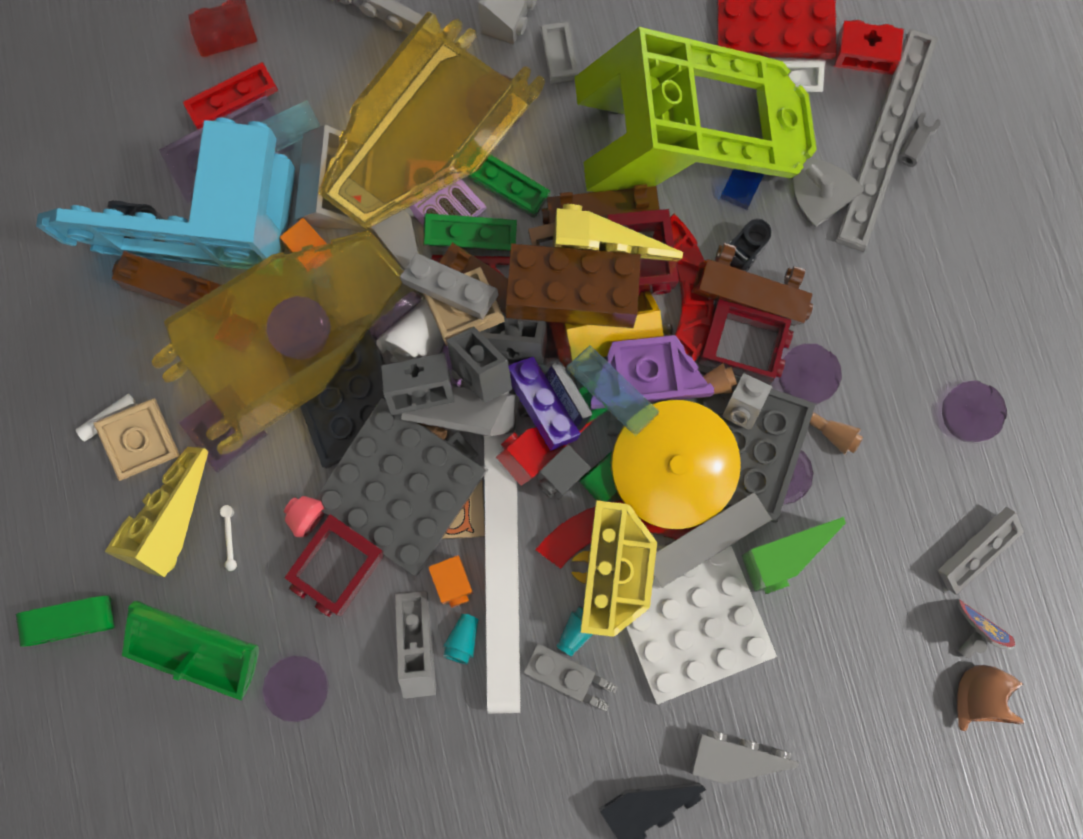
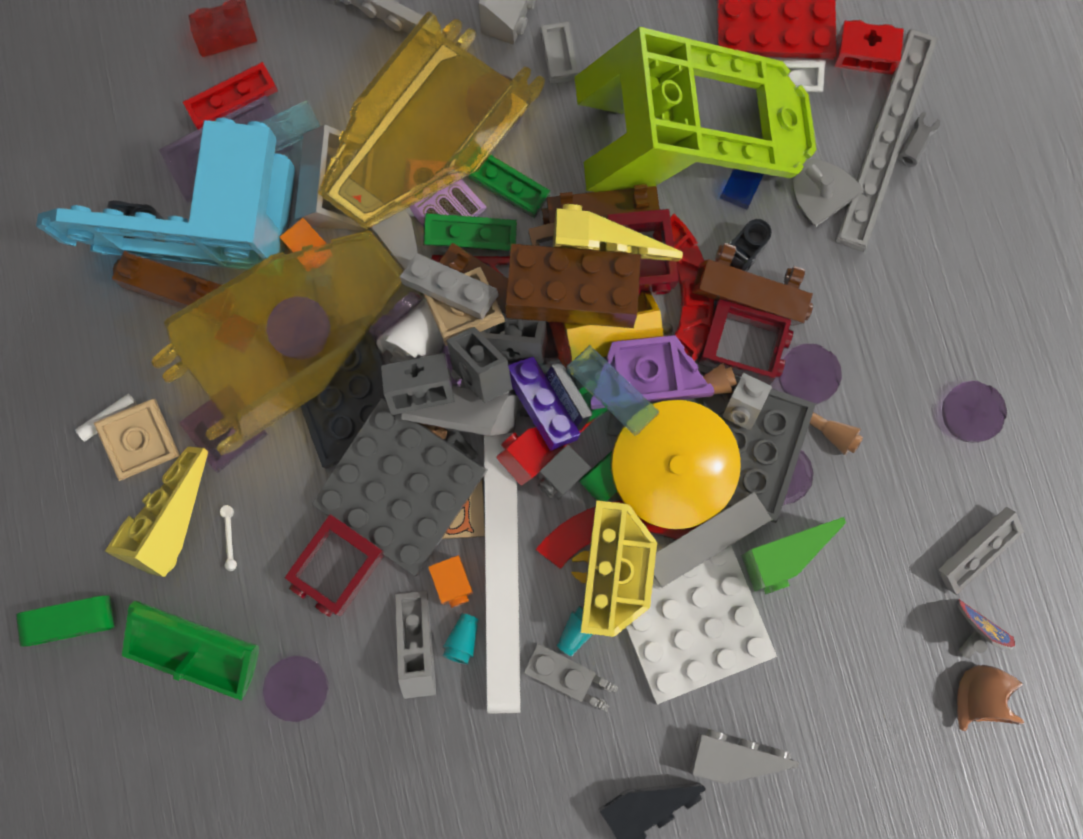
coral cone [283,496,325,537] -> none

